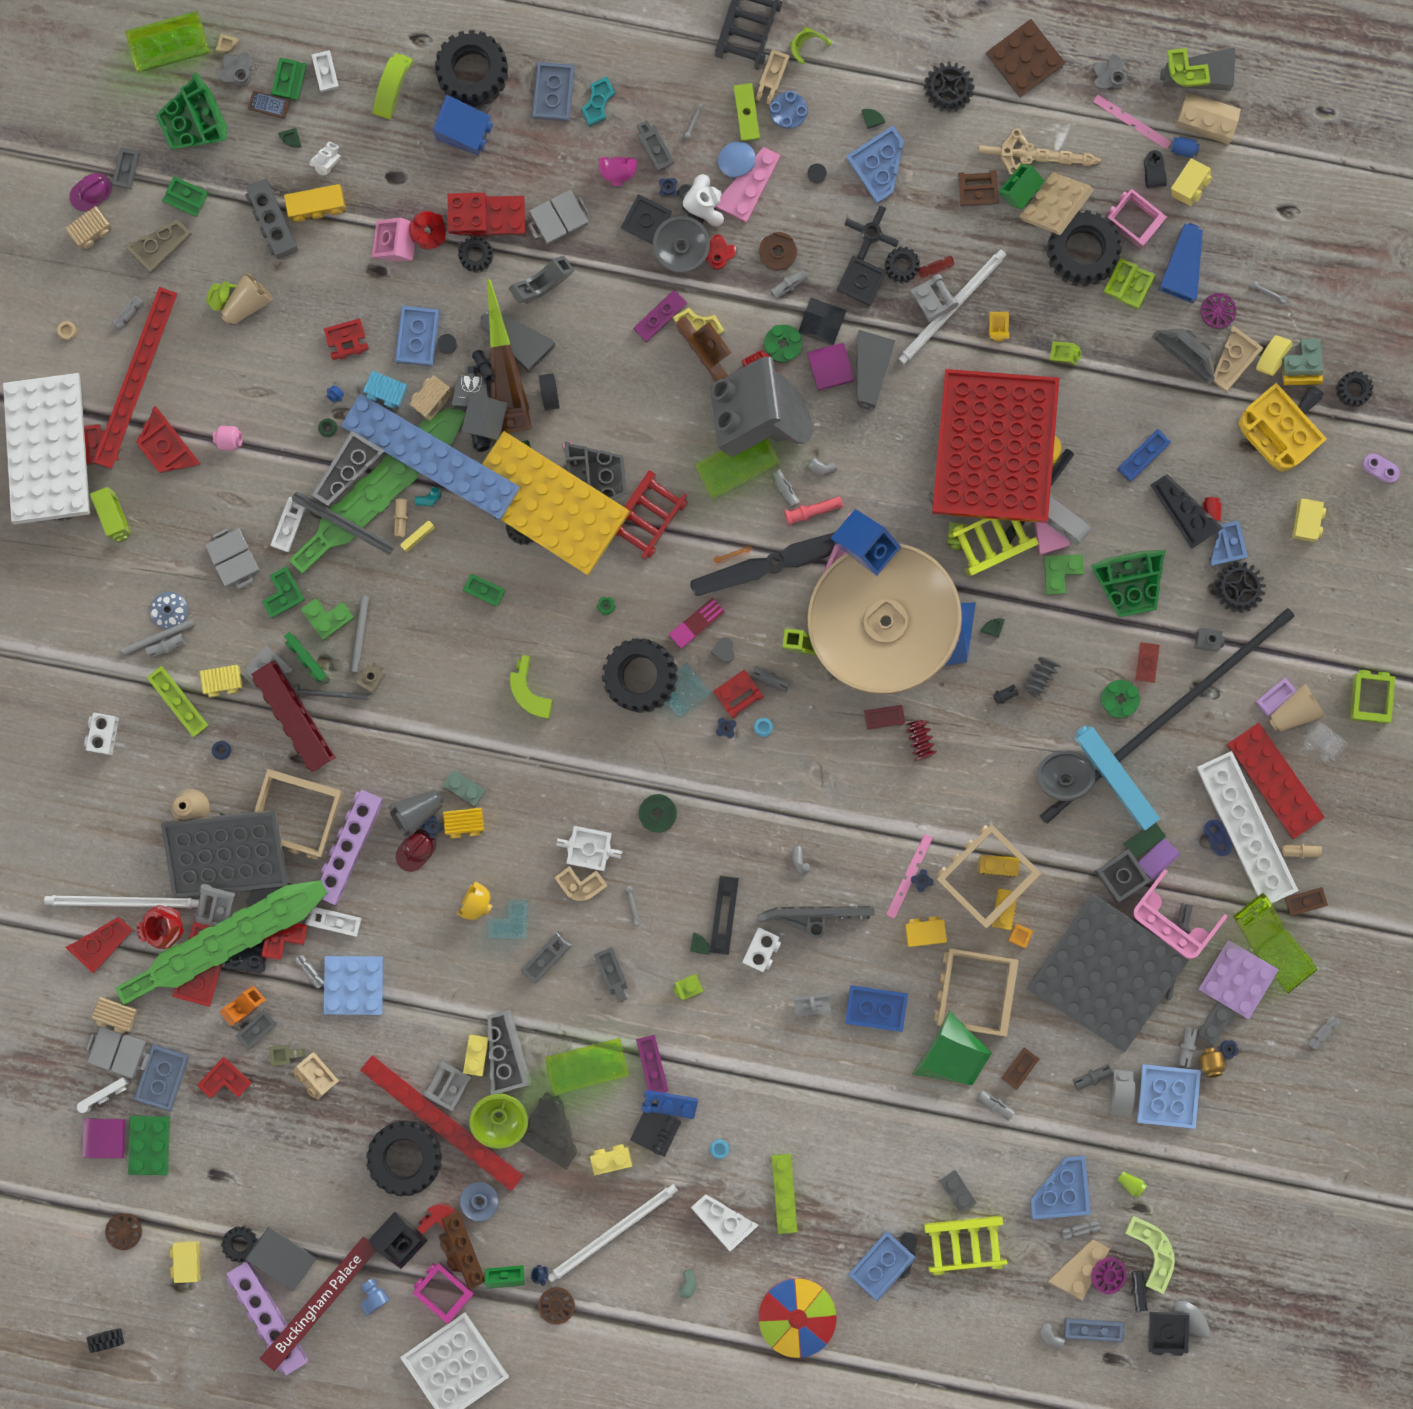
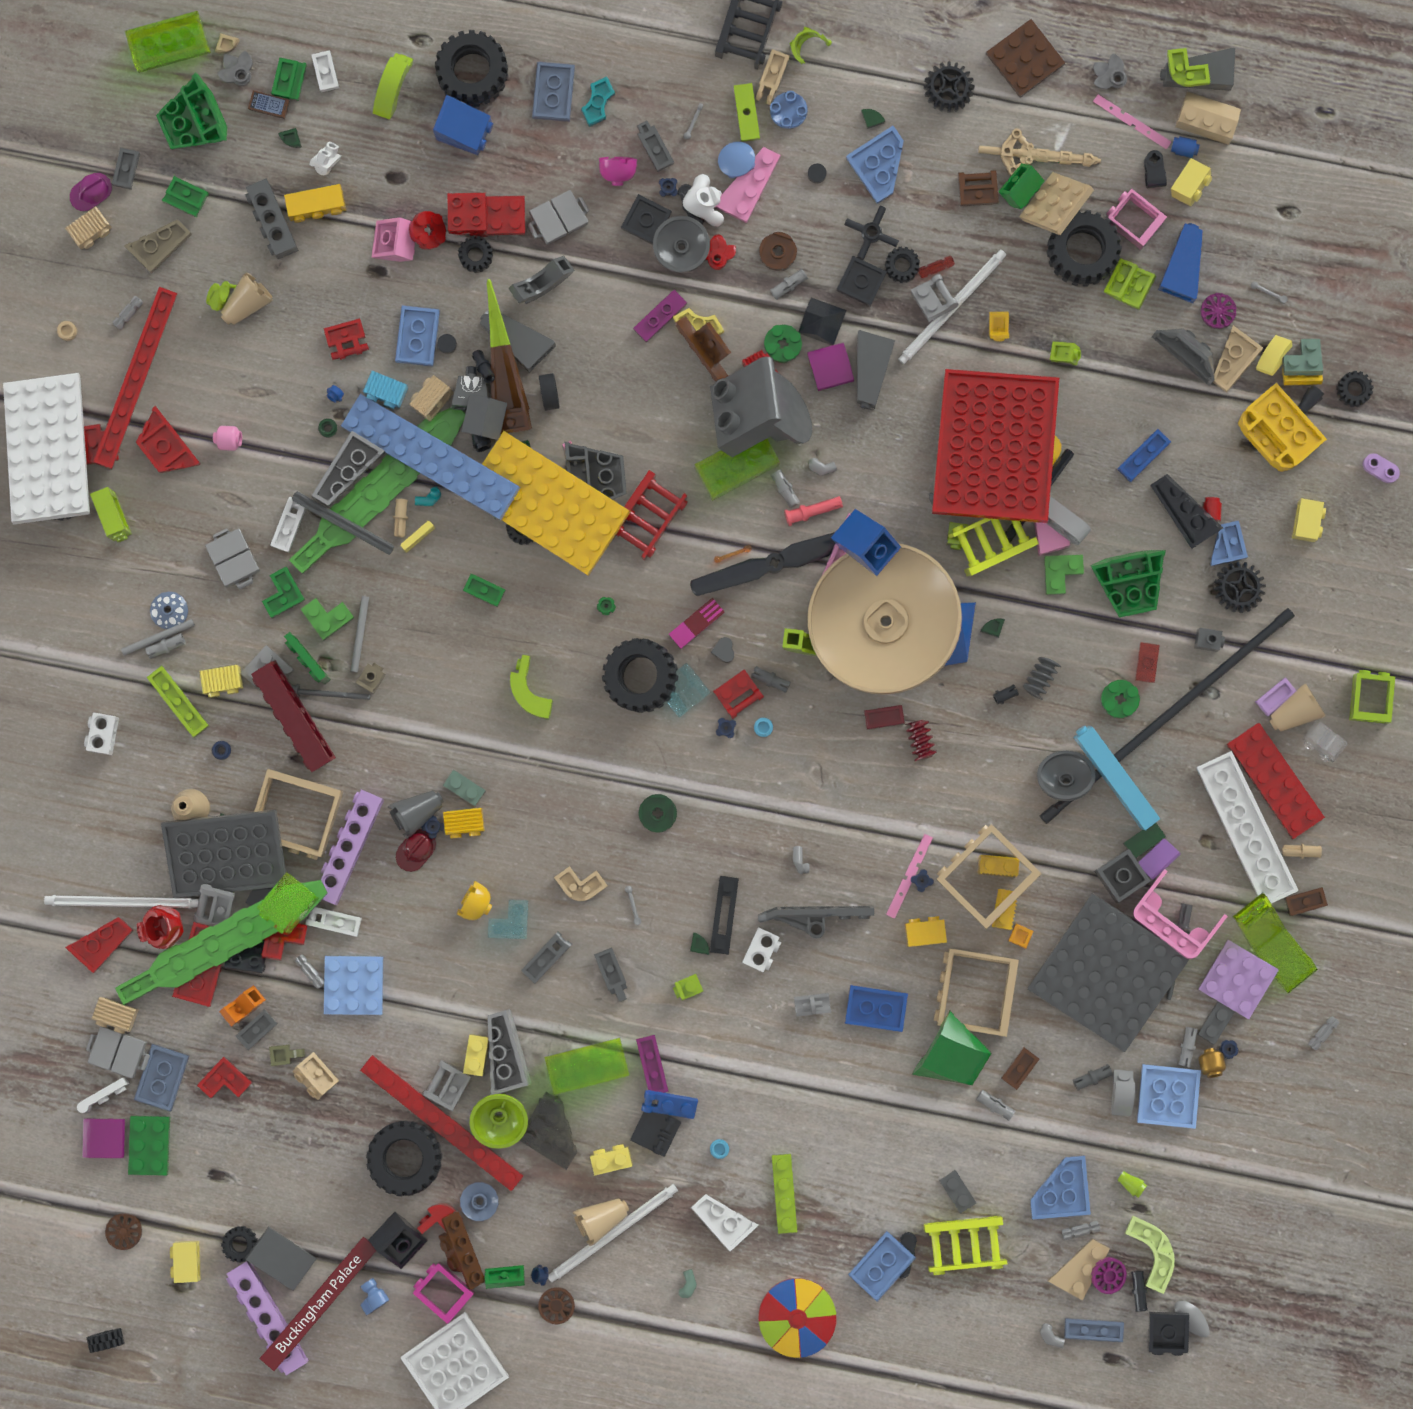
white plate [556,826,622,871] -> none
clear blue plate [1203,820,1232,856] -> none
none -> clear neon green brick [257,872,319,934]
none -> tan cone [573,1198,629,1246]

